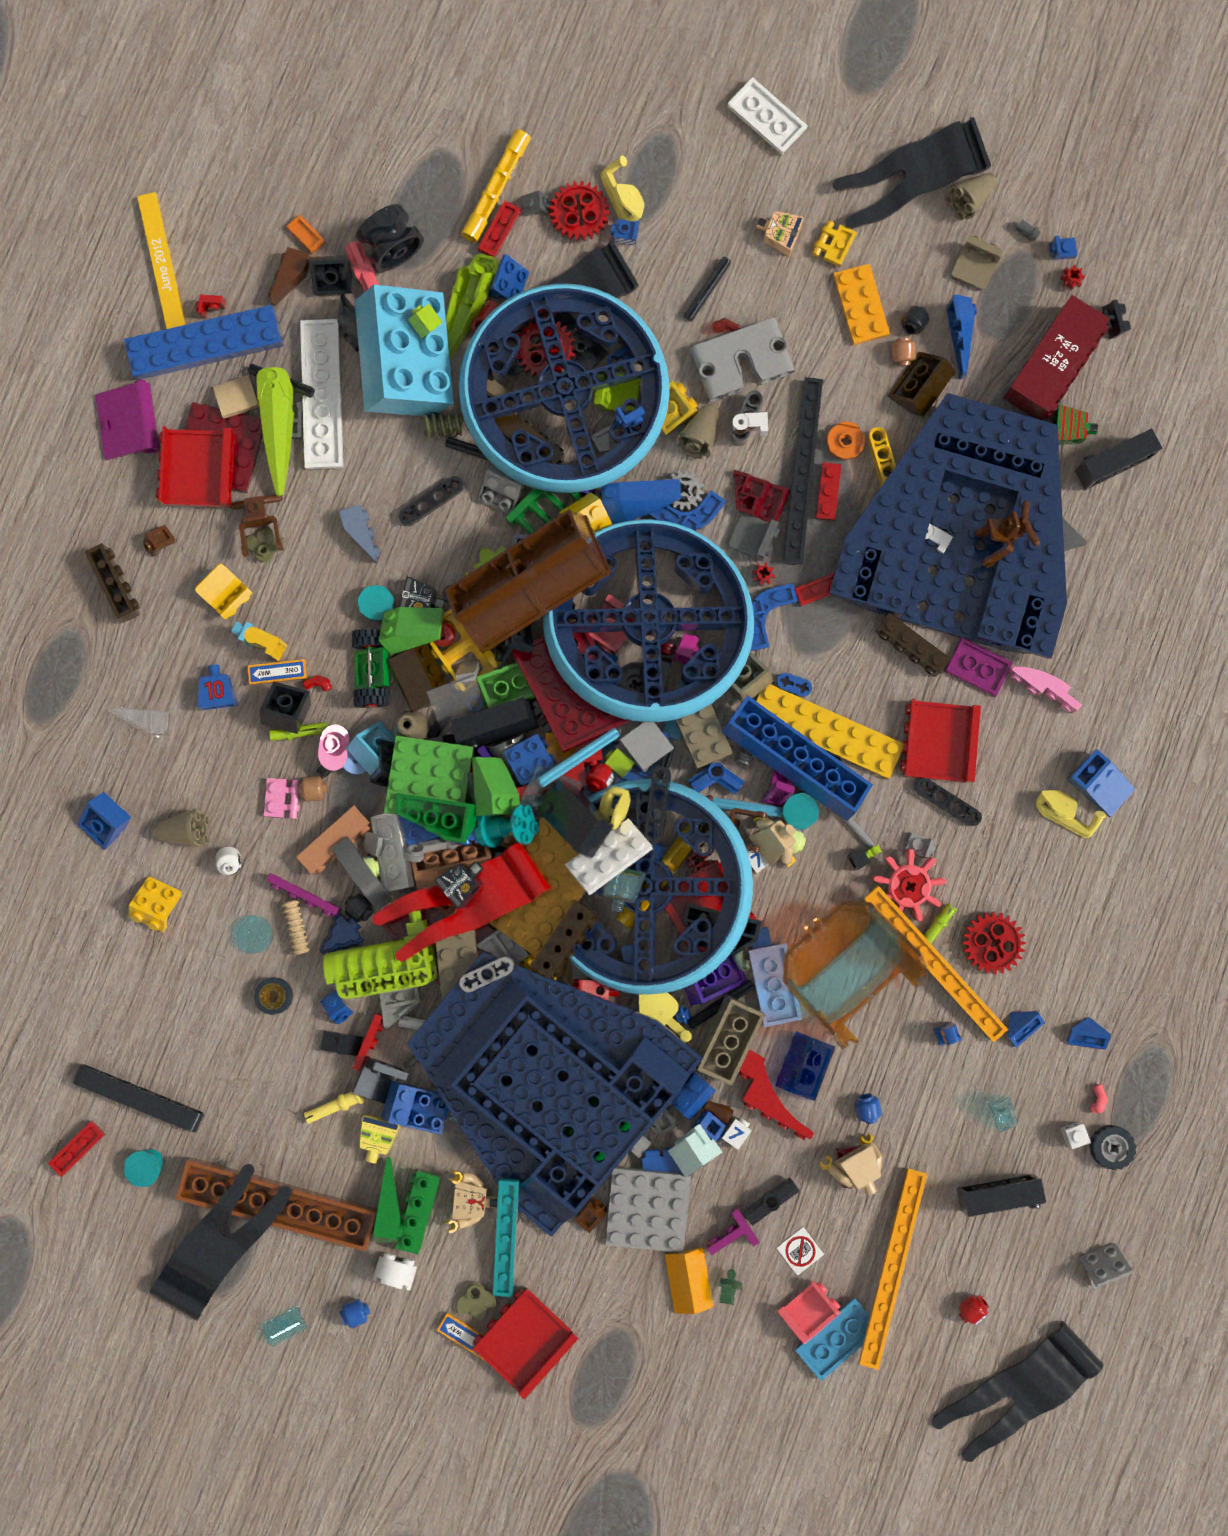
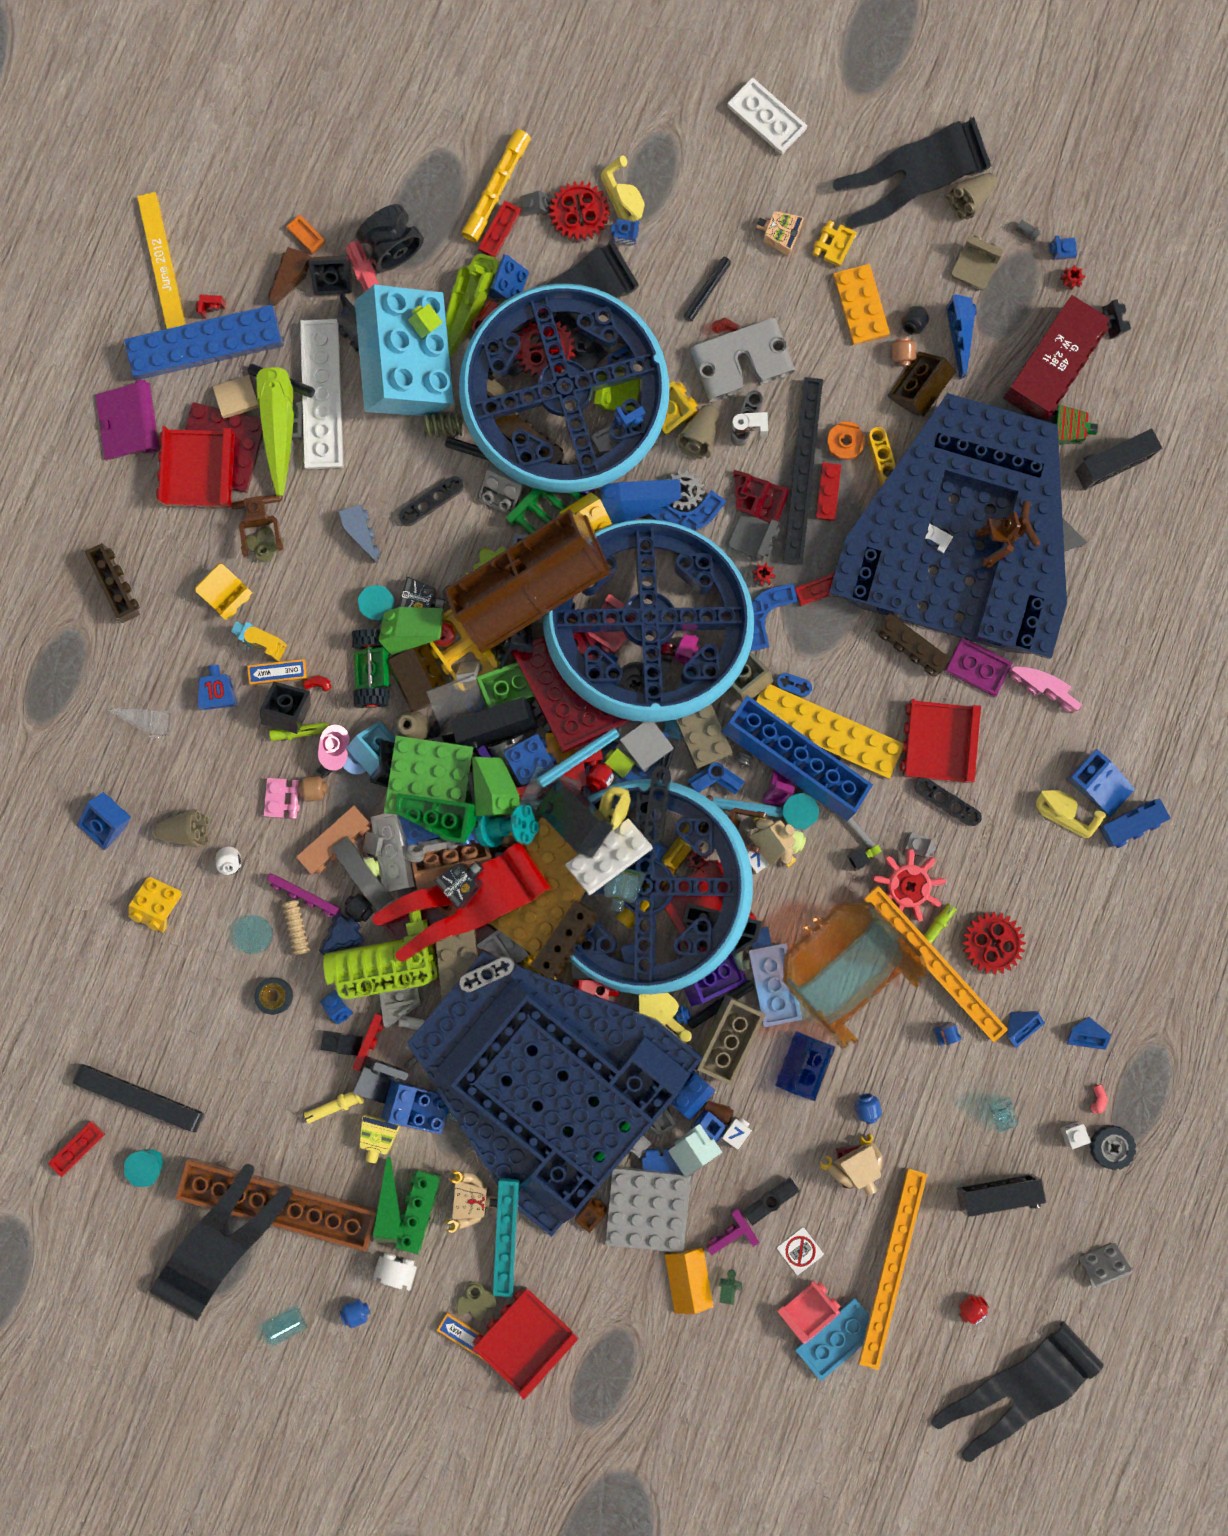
reddish brown bracket [143,525,176,557] -> none
red arch [738,1049,814,1140] -> none
none -> blue wedge [1099,798,1171,848]

